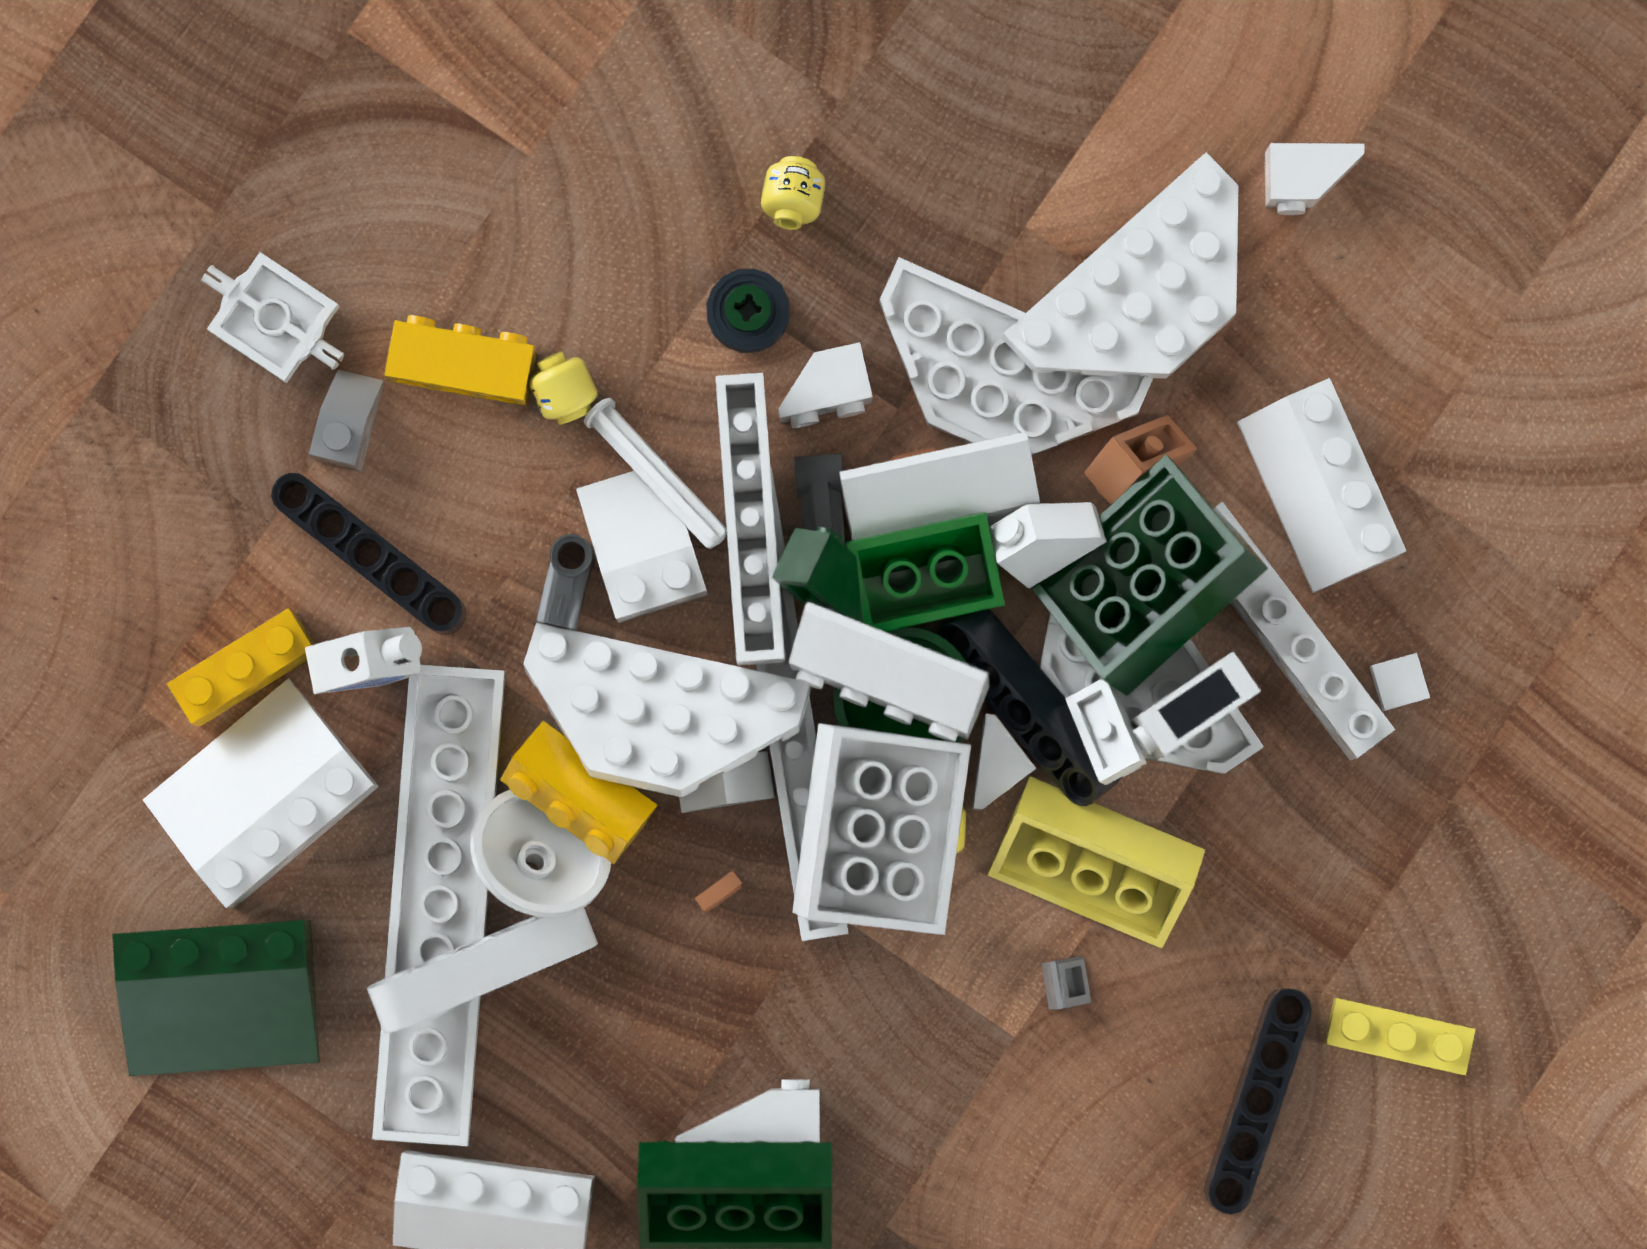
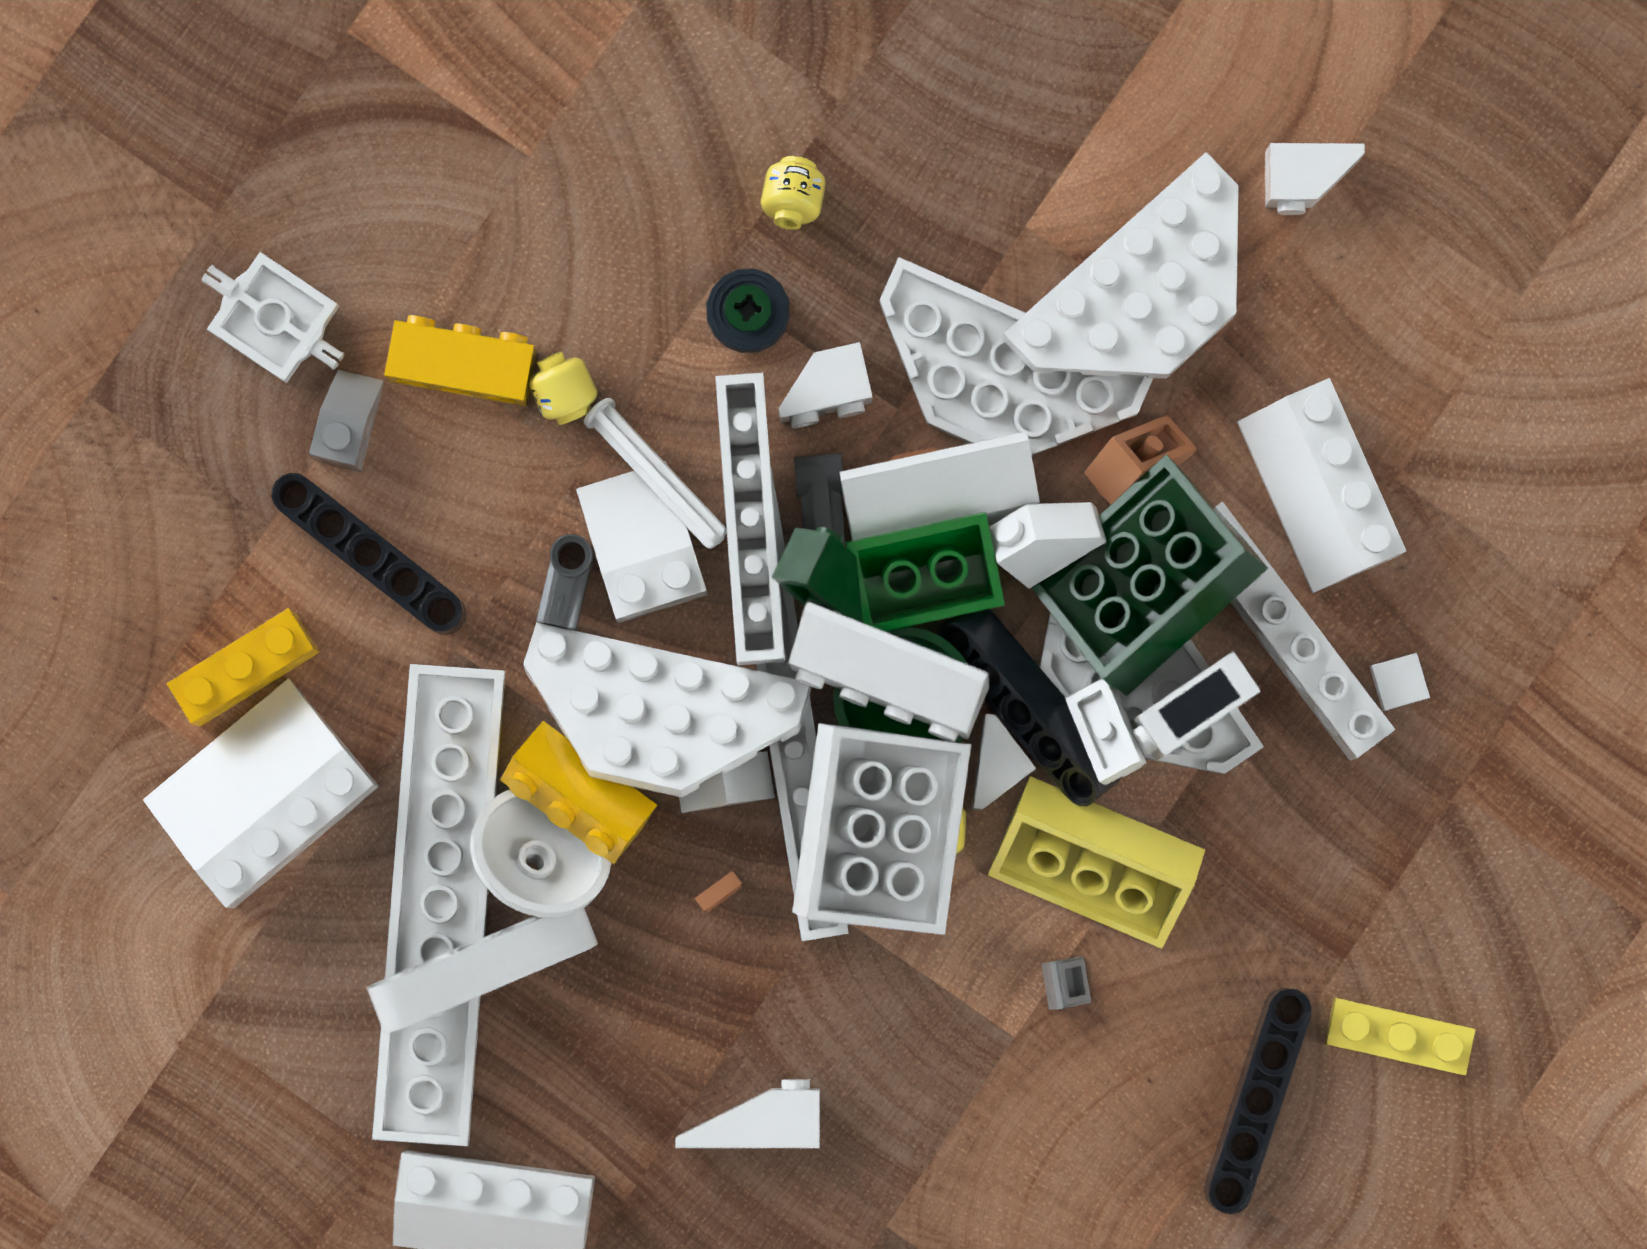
dark green slope [112,920,320,1076] -> none
white torso [305,627,422,694] -> none
dark green brick [637,1141,832,1249] -> none

